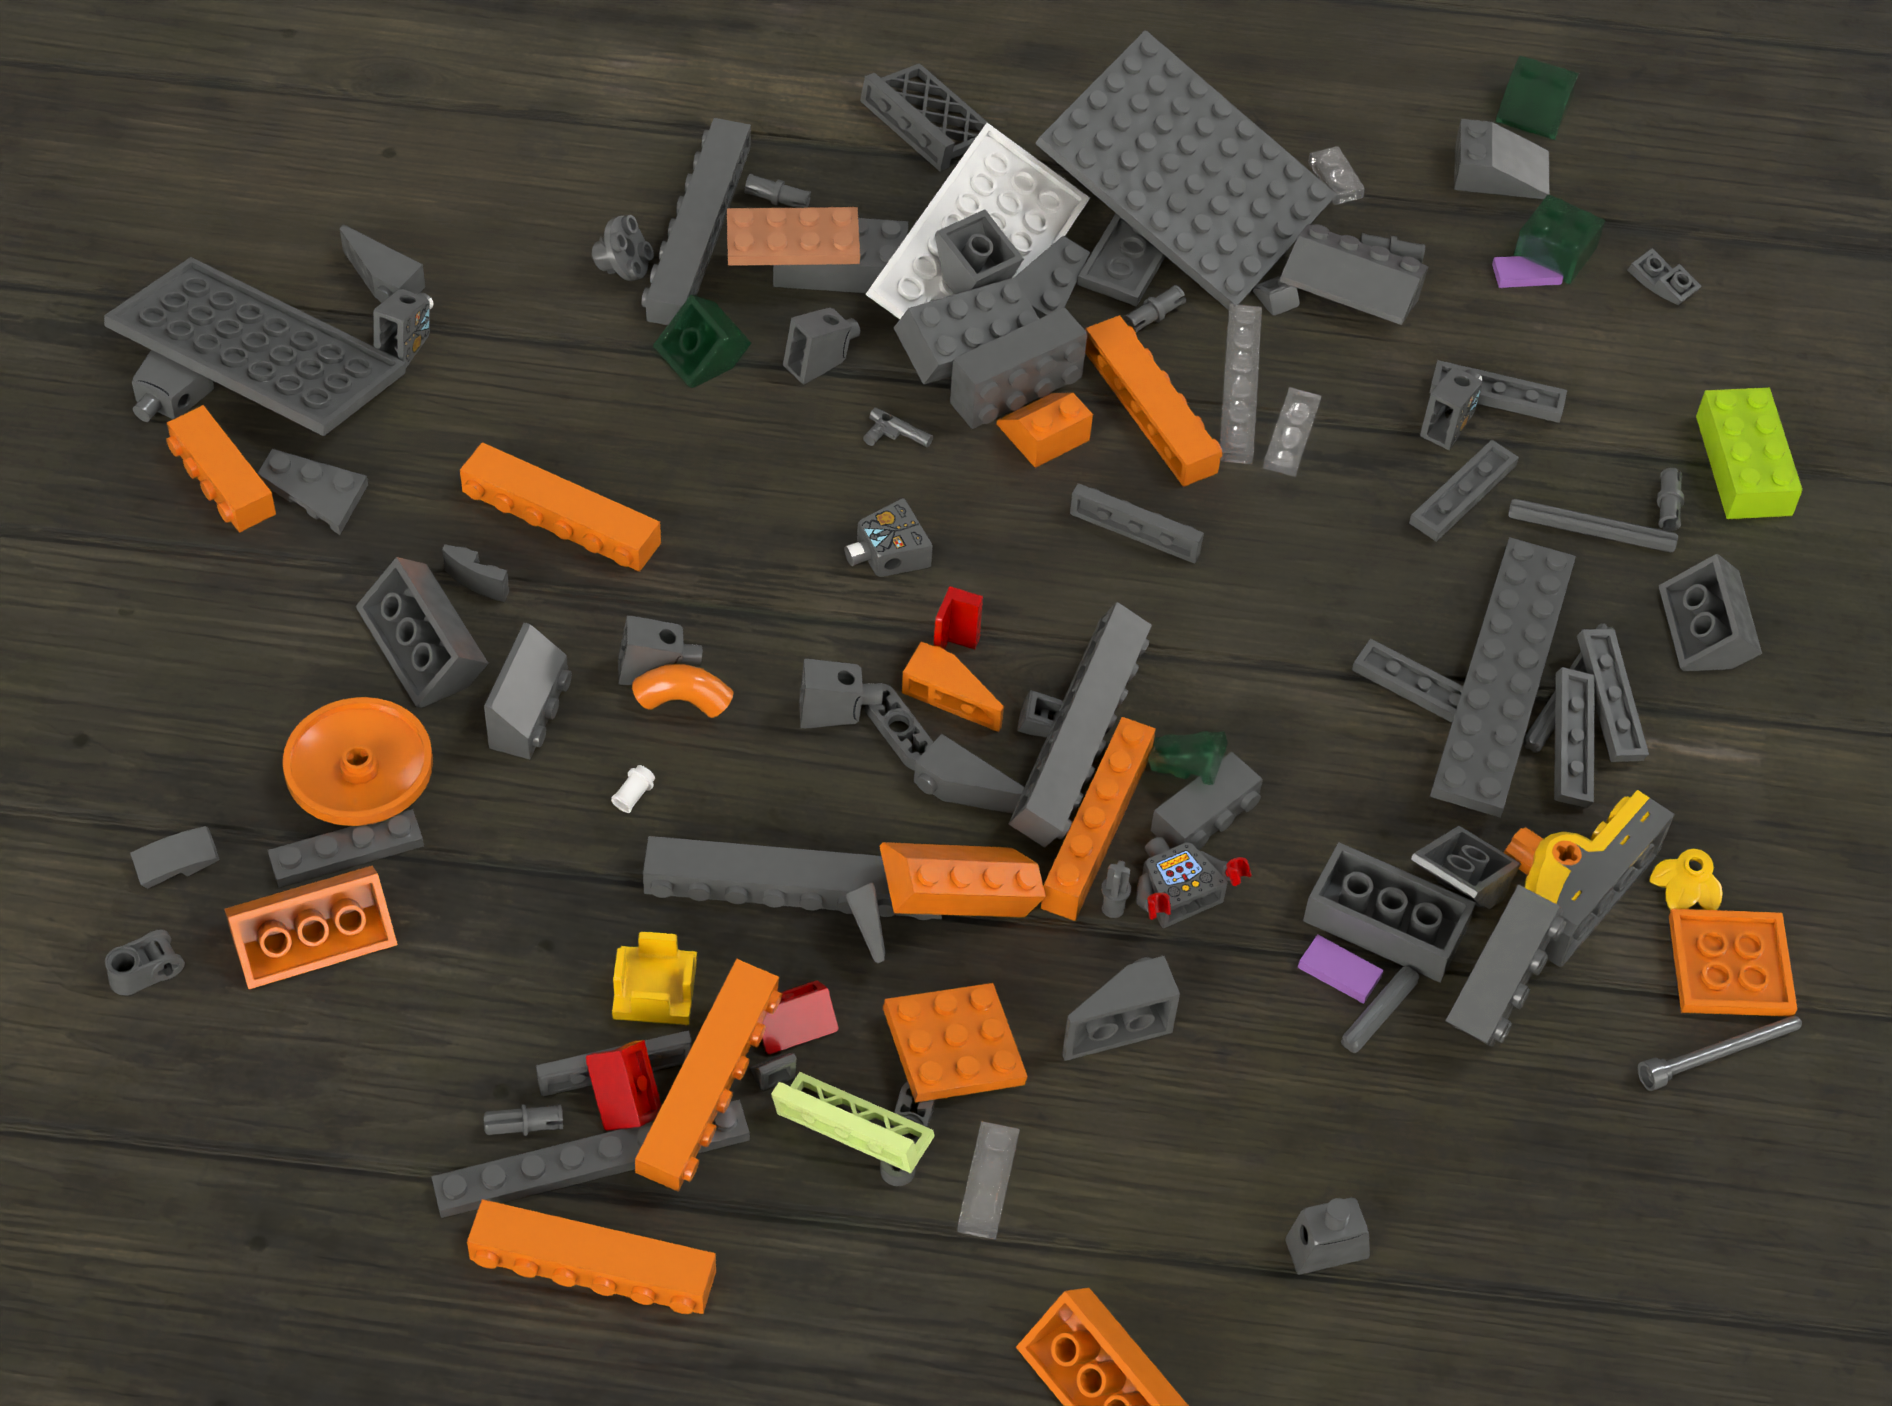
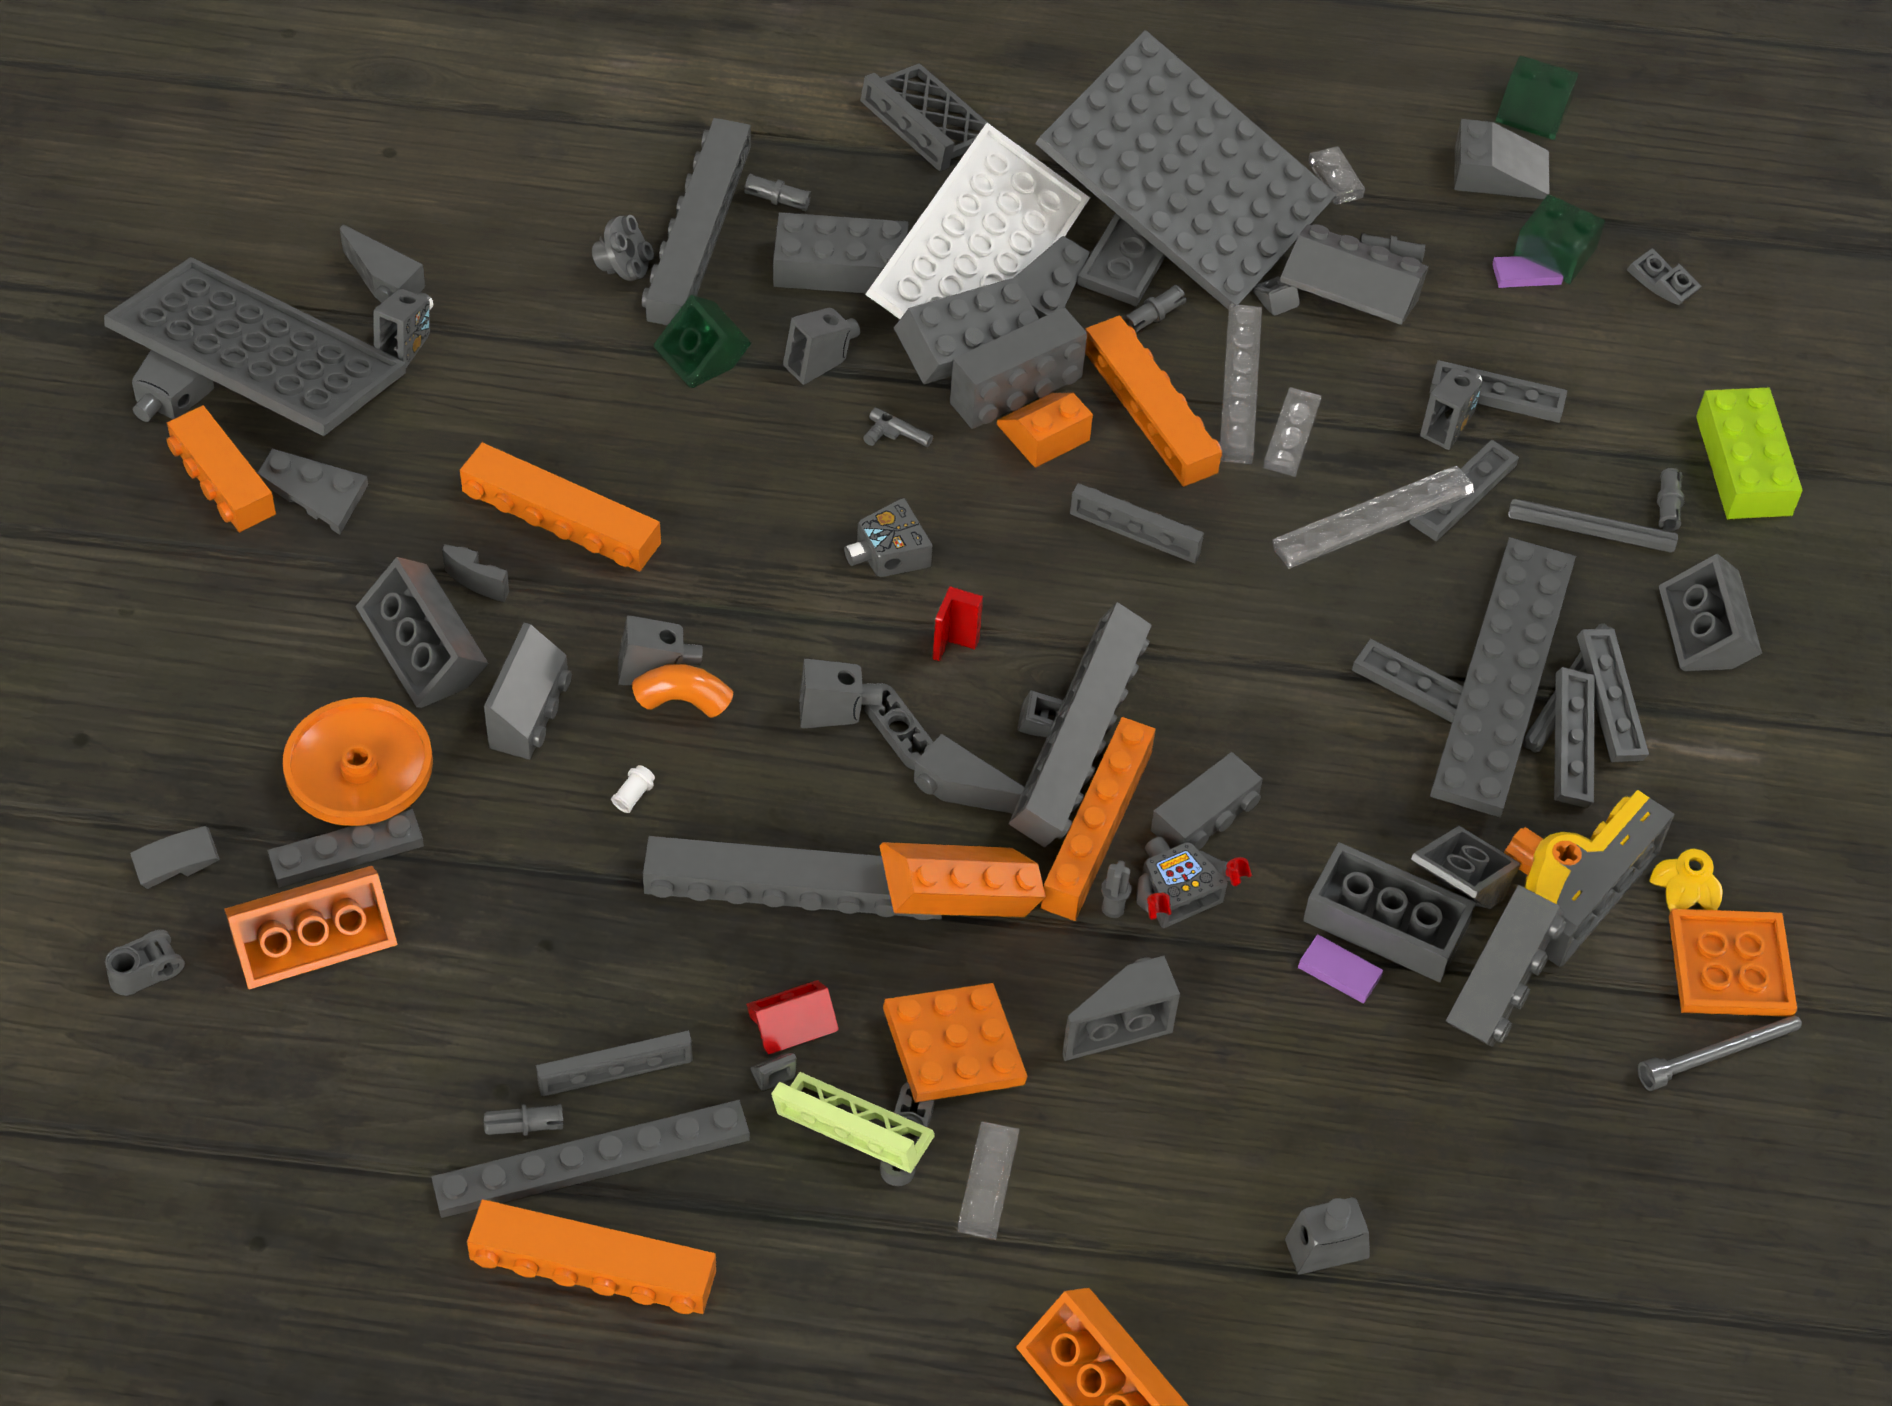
red panel [586,1040,662,1131] -> none
yellow panel [612,932,697,1025] -> none
orange brick [635,959,782,1192] -> none
nougat plate [727,207,860,266] -> none
dark grey slope [845,882,886,963] -> none
orange slope [902,641,1004,732] -> none
dark grey slope [935,209,1024,294] -> none
clear green wing [1148,731,1228,785] -> none
dark grey axle [1341,966,1419,1053] -> none
none -> clear plate [1272,465,1474,568]

